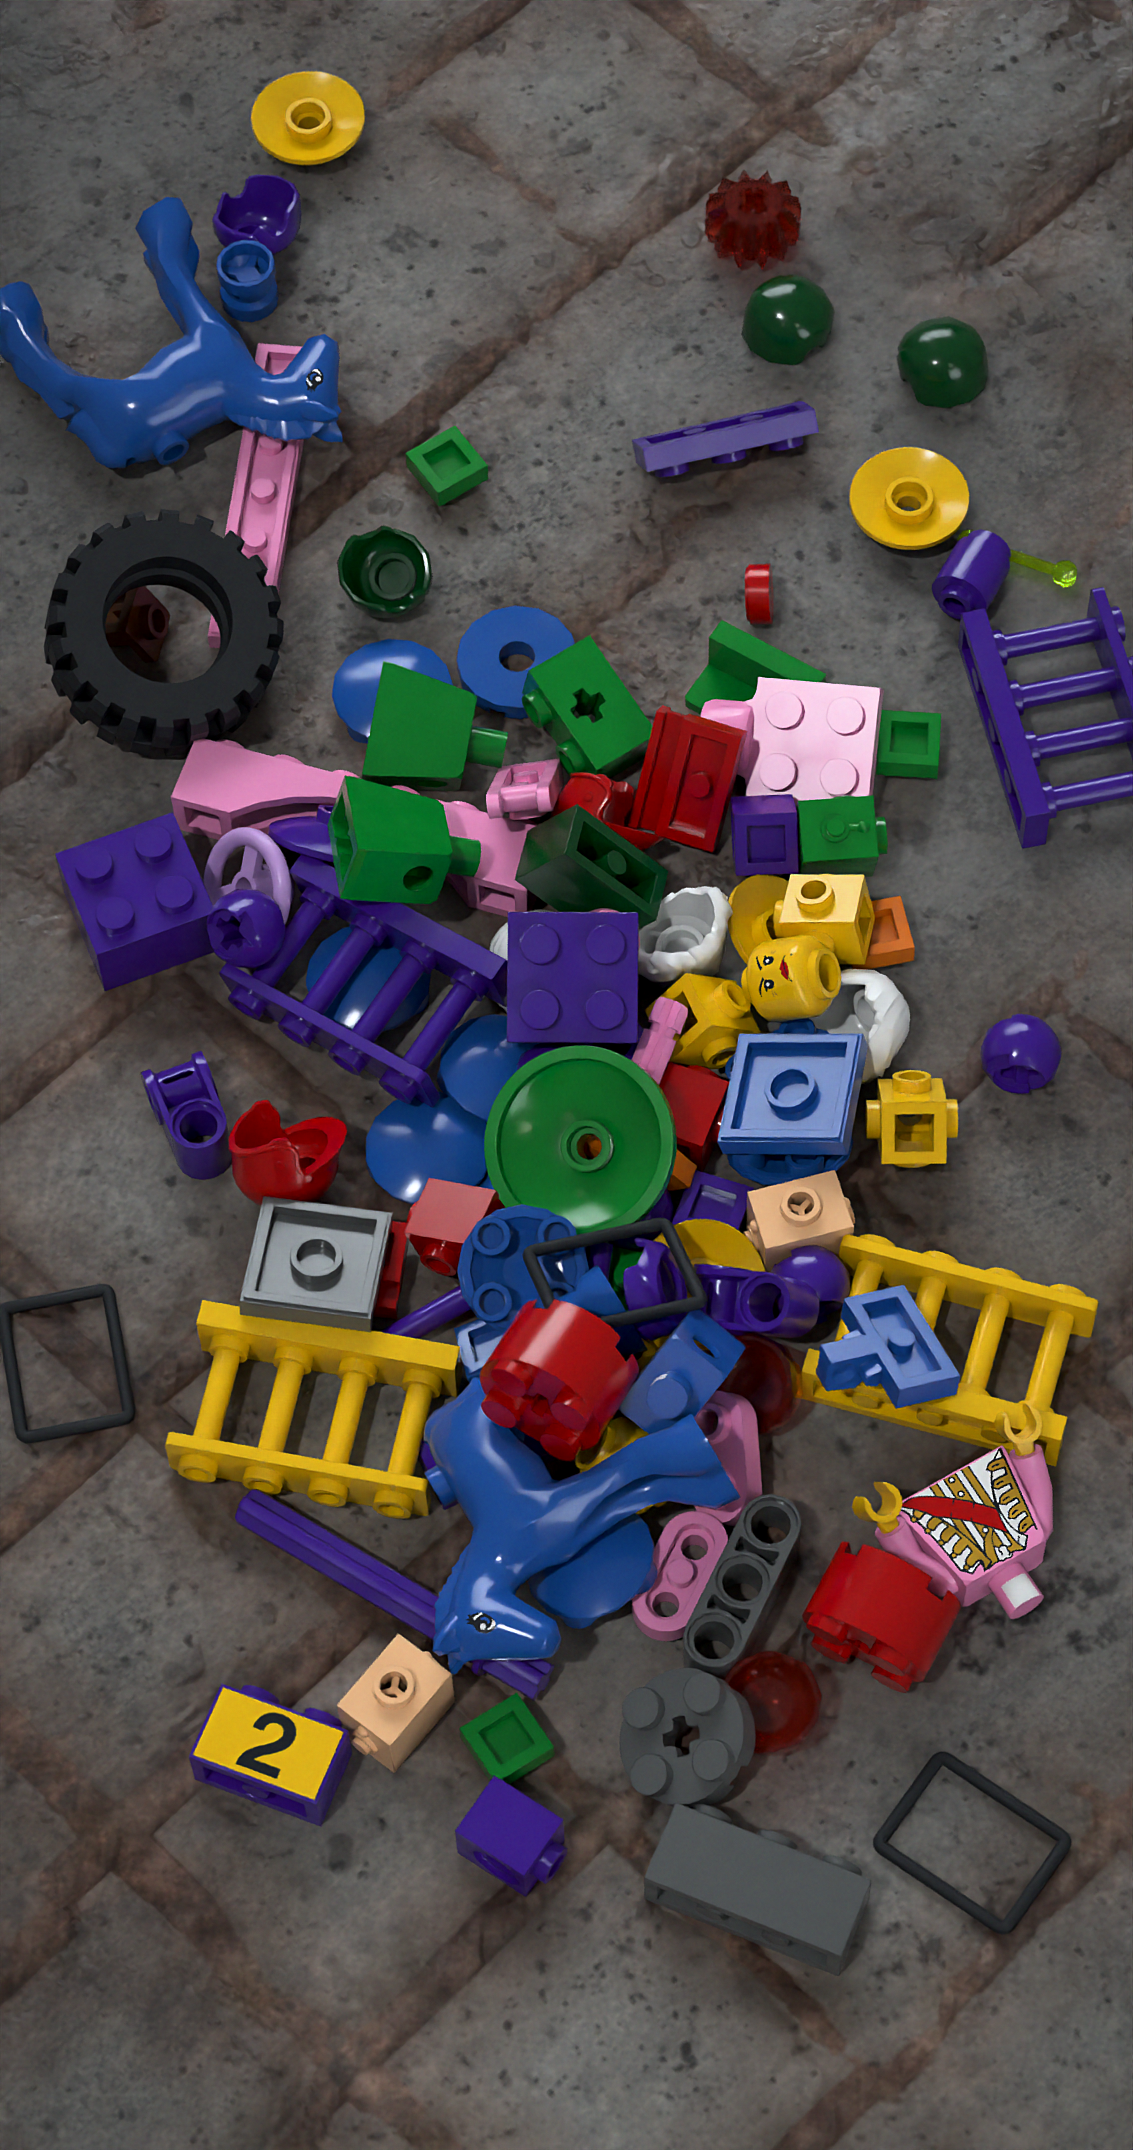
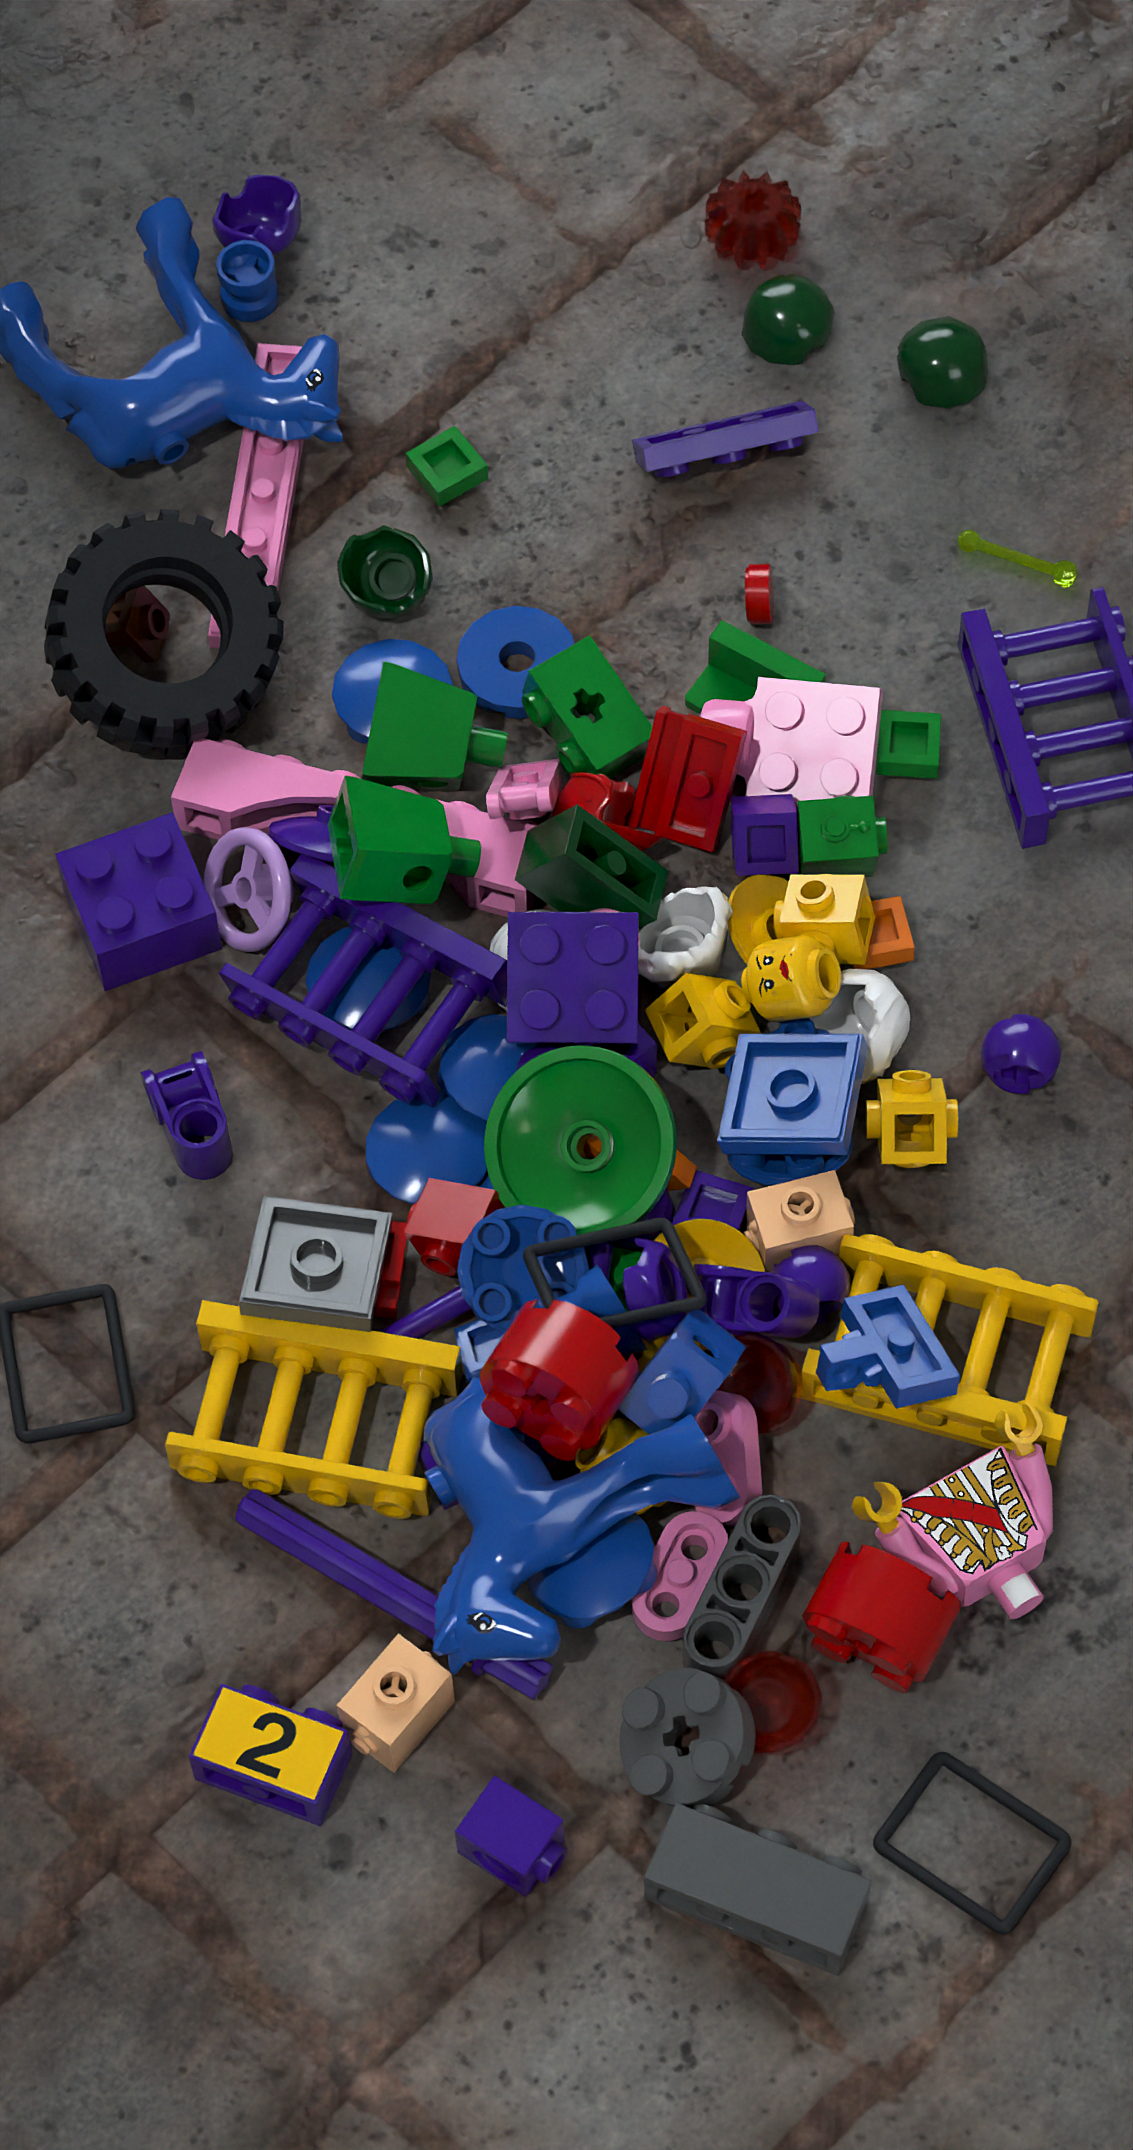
dark purple piece [207,889,286,968] -> none
red helmet [229,1100,347,1206] -> none
yellow dish [251,71,365,165] -> none
green plate [459,1692,555,1784] -> none
bright pink axle [632,997,688,1085] -> none
red brick [659,1062,729,1172] -> none
yellow dish [849,447,969,550] -> none
dark purple brick [932,530,1011,619] -> none

